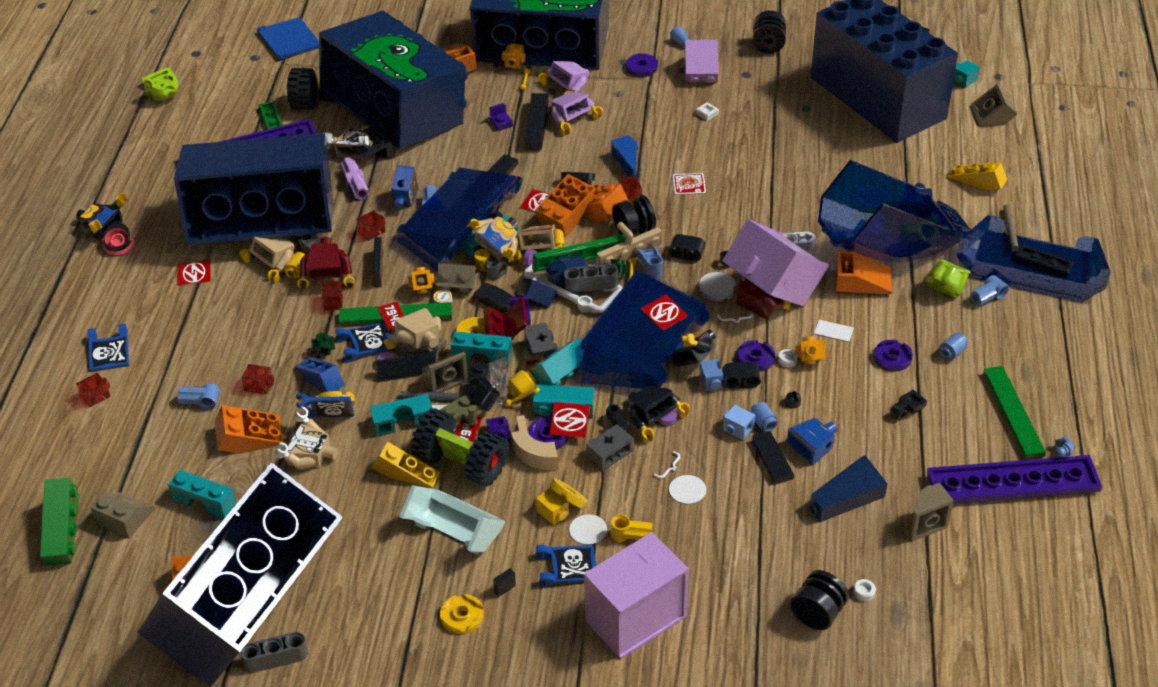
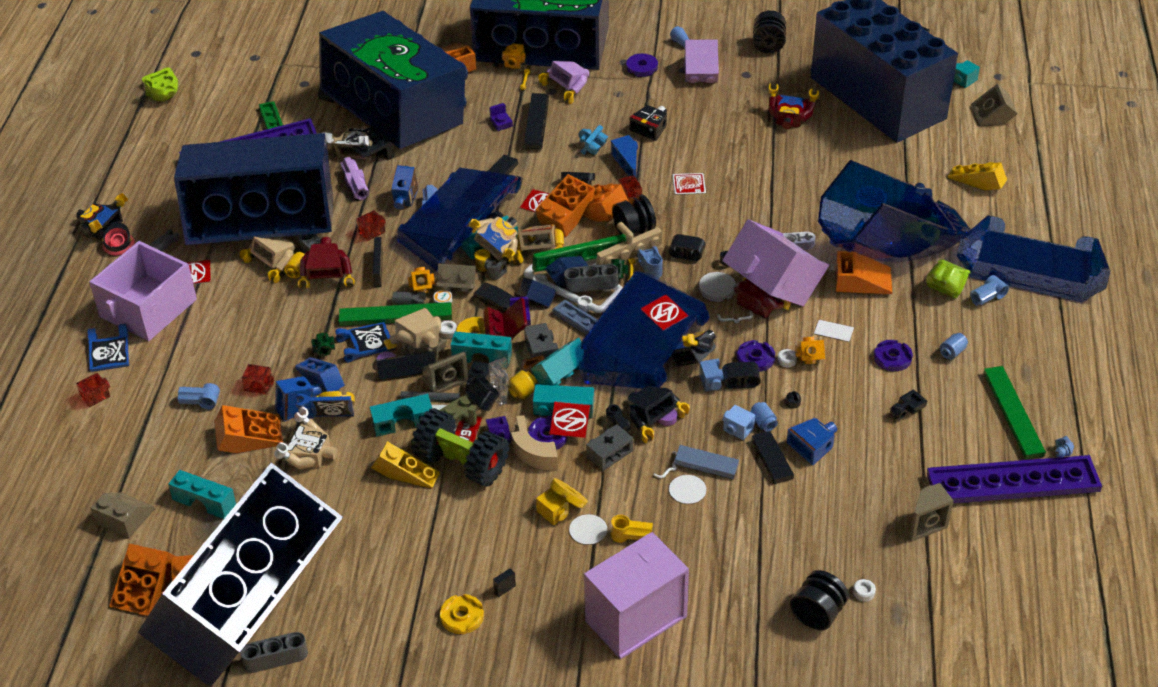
green wedge [40,477,80,565] -> none
blue piece [257,17,319,61] -> none
black tyre [287,68,318,110] -> none
clear red brick [322,281,343,311] -> none
red sticker [378,301,404,330] -> none
light aqua windscreen [399,485,505,554] -> none
yellow hinge [505,386,540,407] -> none
medium lavender tile [523,249,537,267] -> none
flag [535,545,596,588] -> none
lavender torso [551,92,603,136] -> none
white tile [695,102,719,121] -> none
dark blue slope [809,455,888,522] -> none
dark tan bar [1003,204,1019,252] -> none
black tile [1014,244,1074,278] -> none
none -> lavender piece [89,241,197,341]
none -> orange slope [109,543,175,616]
none -> dark grey bar [149,229,180,252]
none -> blue torso [275,376,322,421]
none -> dark grey bar [392,292,426,305]
none -> white tile [439,321,457,339]
none -> sand blue tile [552,300,607,335]
none -> dark azure hips [578,125,609,155]
none -> black torso [629,105,667,141]
none -> sand blue tile [674,445,739,479]
none -> dark red torso [768,83,820,129]

